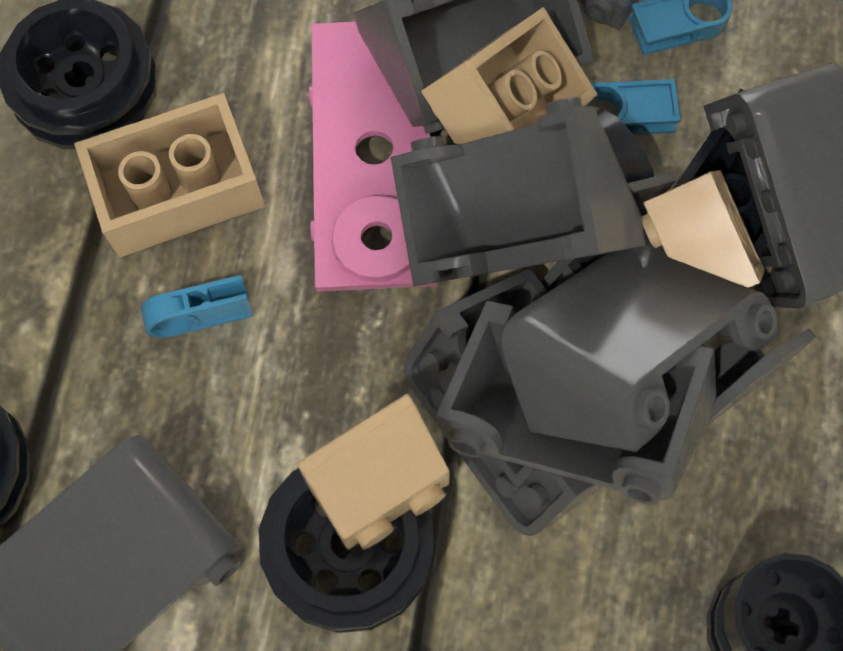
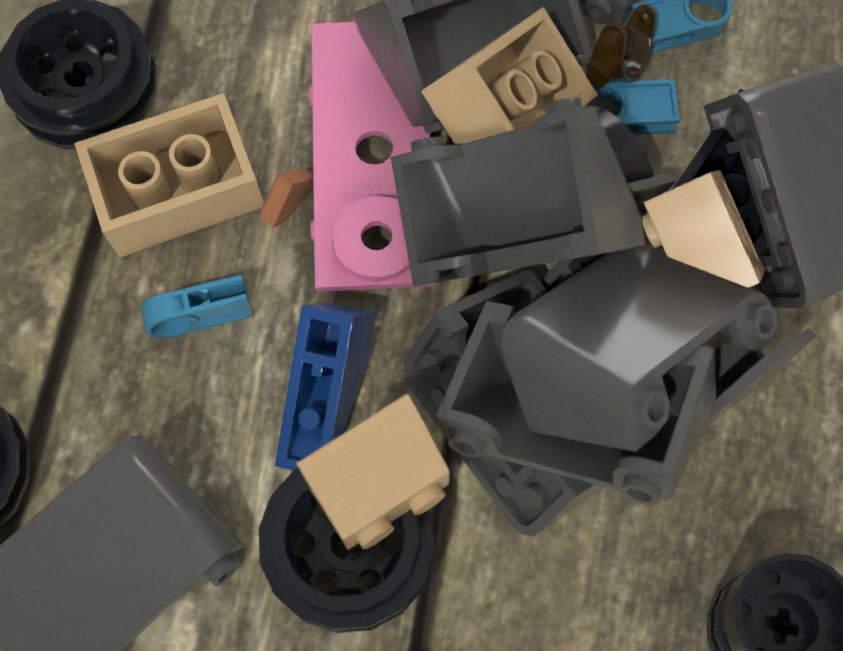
none -> nougat tile [259,168,314,228]
none -> blue slope [275,302,376,471]
none -> dark brown helmet [586,5,657,89]

